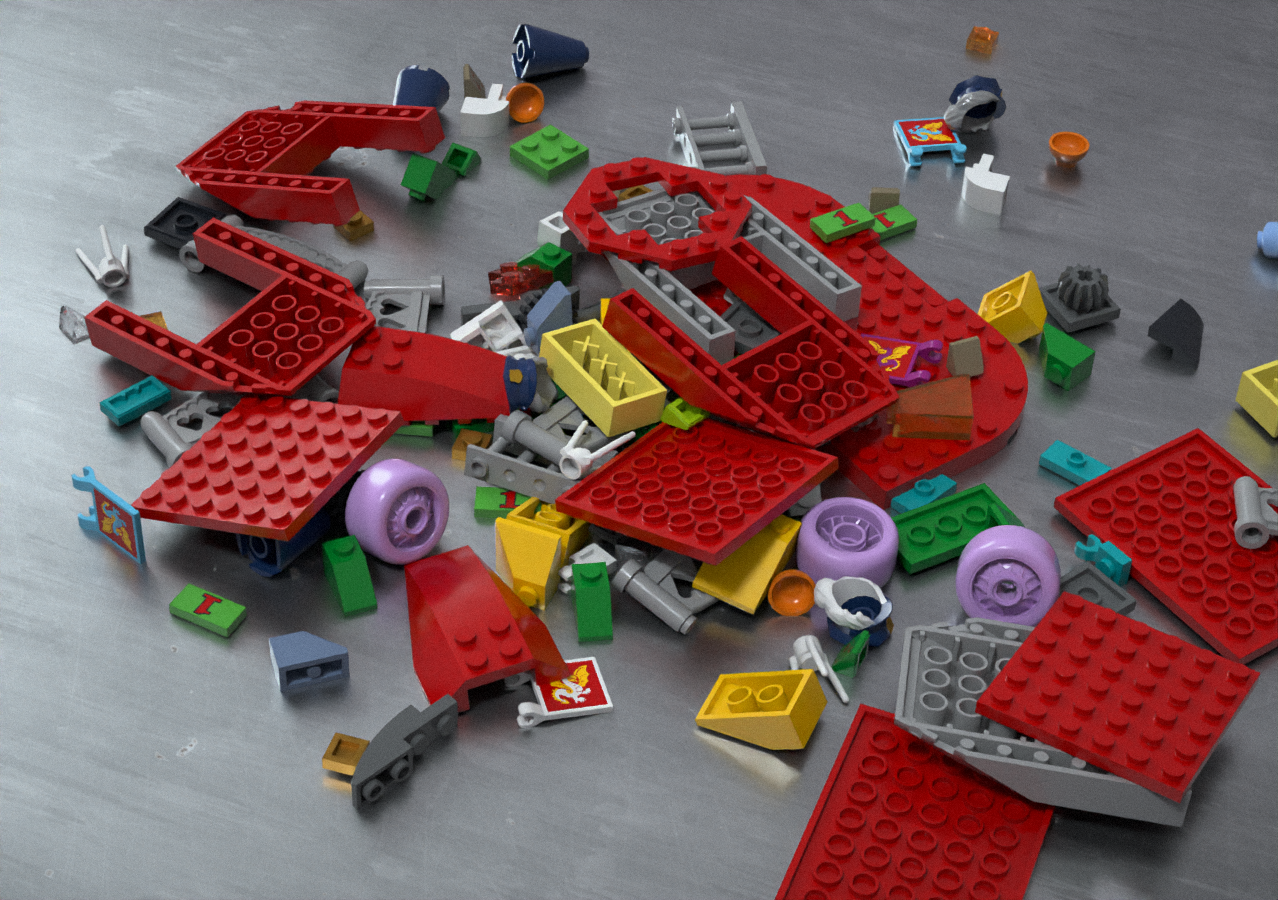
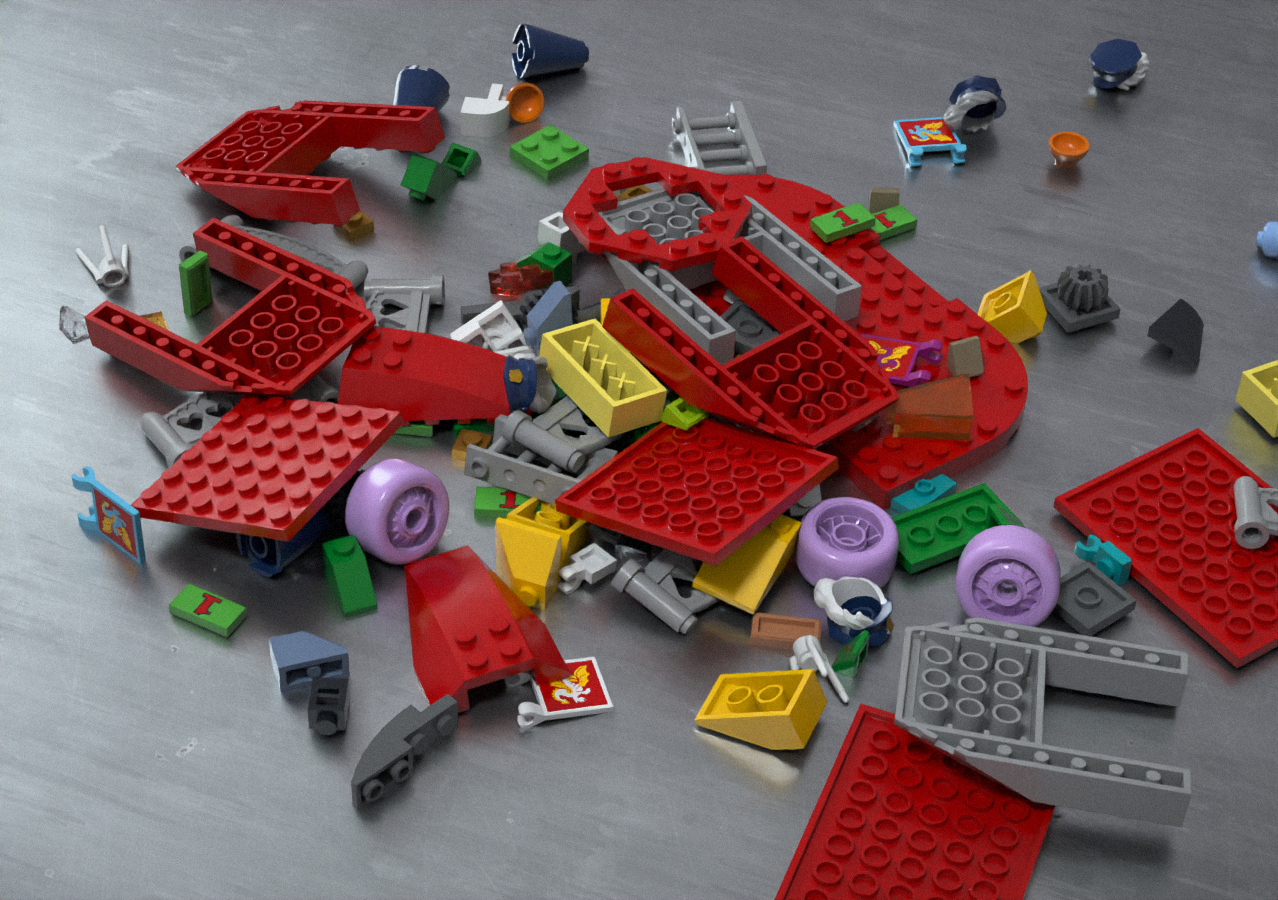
teal plate [99,375,172,427] -> none
black plate [144,197,227,249] -> none
pearl gold plate [322,732,370,776] -> none
dark tan slope [463,64,486,100] -> none
white plant [559,420,636,480] -> none
green slope [571,562,613,642] -> none
orange piece [768,569,816,616] -> none
white brick [962,153,1010,215] -> none
clear orange plate [966,26,999,54] -> none
red plate [975,591,1261,803] -> none
green slope [1039,323,1096,391] -> none
teal plate [1039,440,1112,485] -> none
none -> bright green tile [179,250,213,317]
none -> black brick [308,677,350,735]
none -> nougat tile [750,612,822,650]
none -> dark blue piece [1088,39,1149,91]

